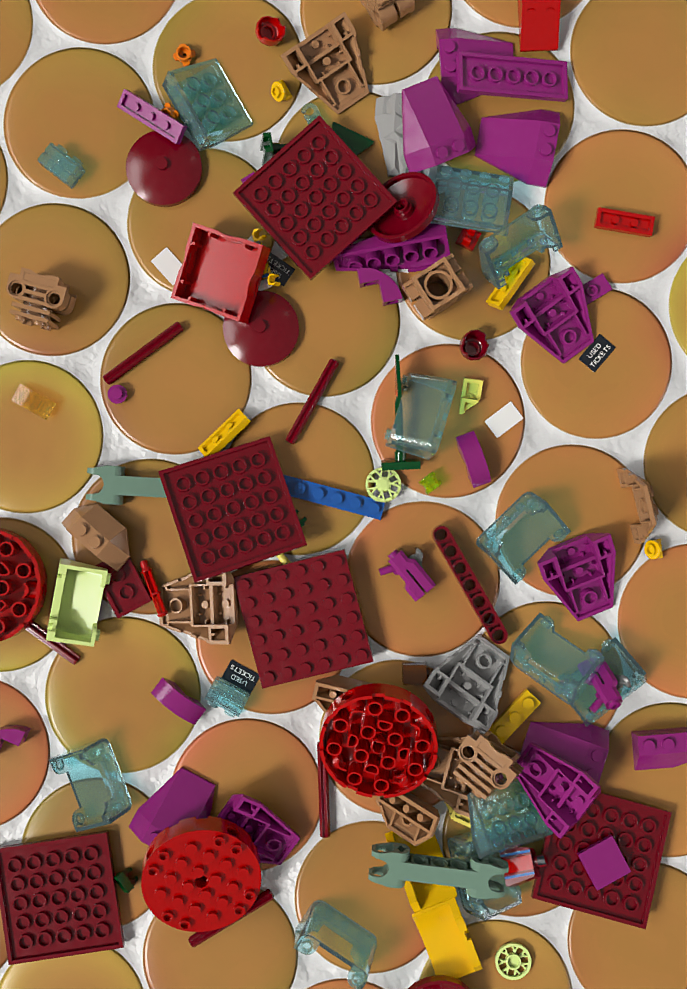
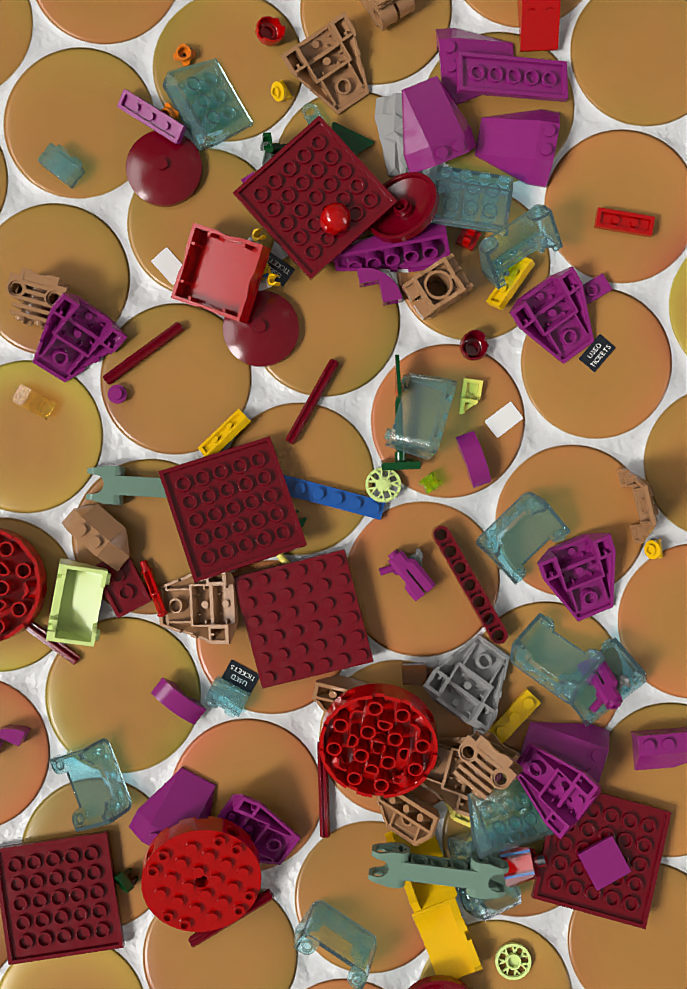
none -> magenta wedge [32,292,127,382]
none -> red hair [319,202,351,235]

